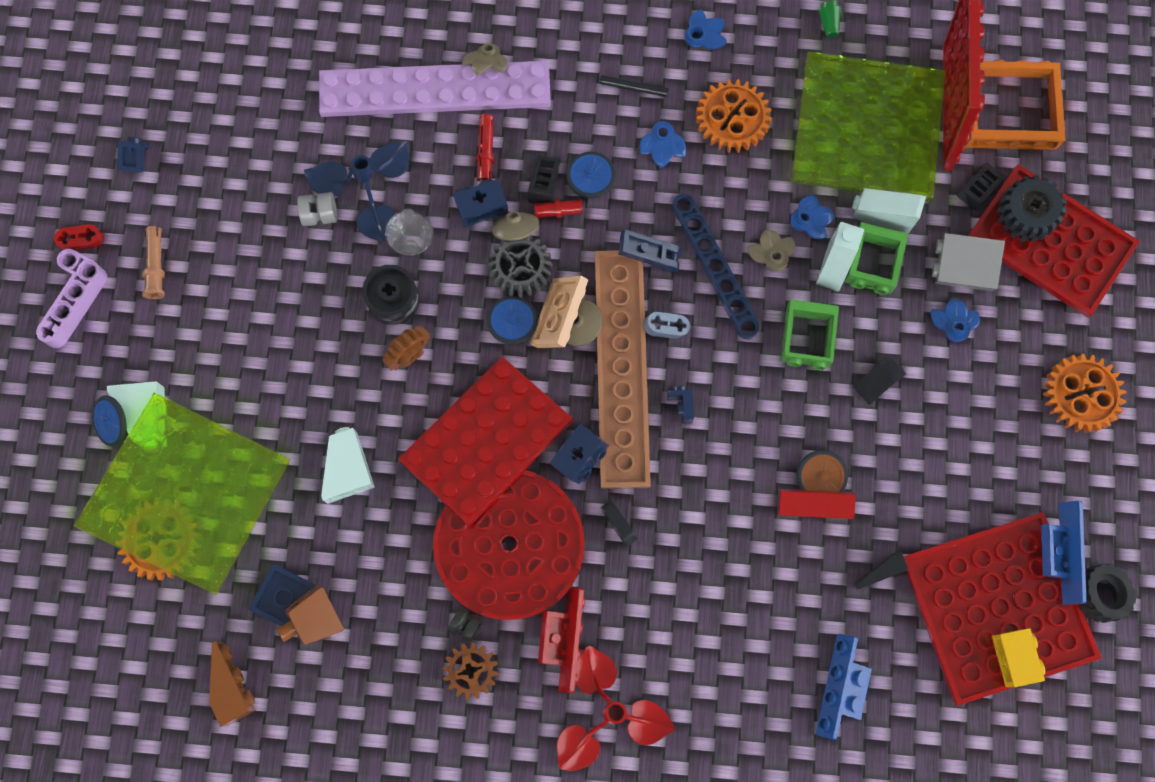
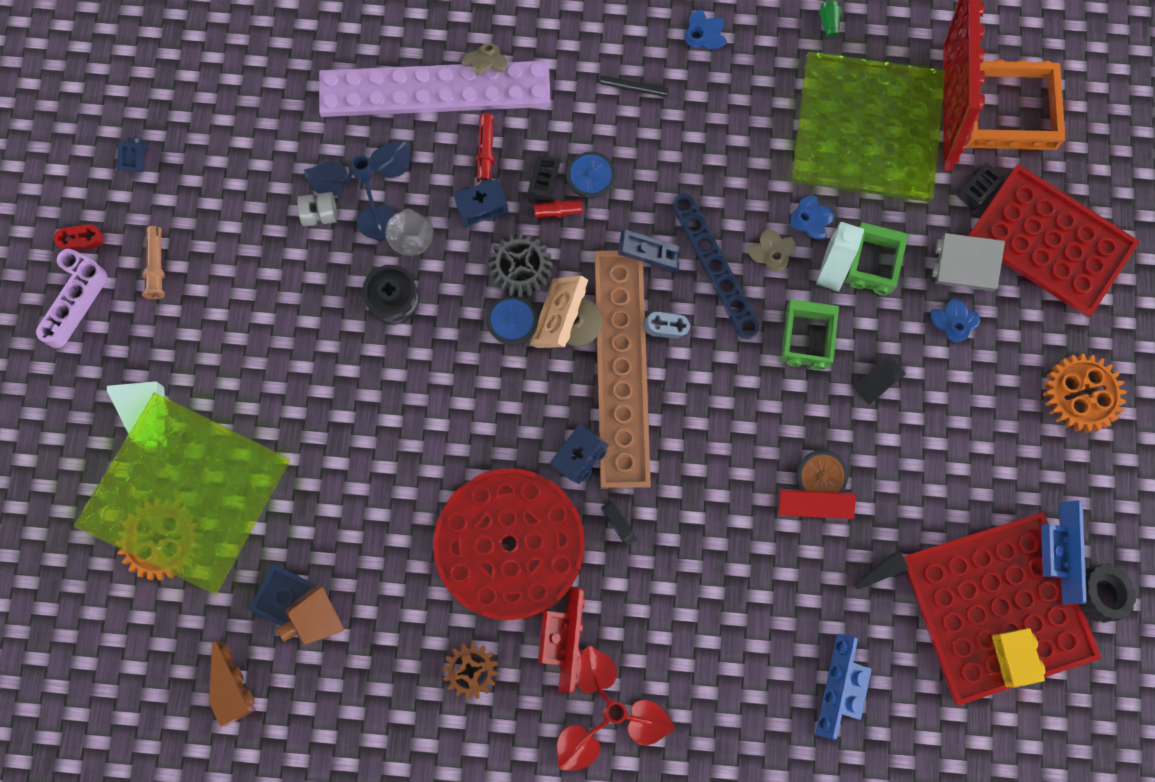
blue wheel [92,395,127,447] -> none
light aqua slope [321,427,375,504] -> none
dark orange gear [382,326,431,371] -> none
red plate [398,357,573,527] -> none
pearl dark grey wheel [448,607,483,642] -> none
dark tan dish [492,211,539,241] -> none
blue plate [640,121,686,168] -> none
dark blue bracket [667,386,694,424] -> none
orange gear [696,79,772,153] -> none
light aqua slope [852,188,926,234] -> none
black wheel [997,176,1067,242] -> none

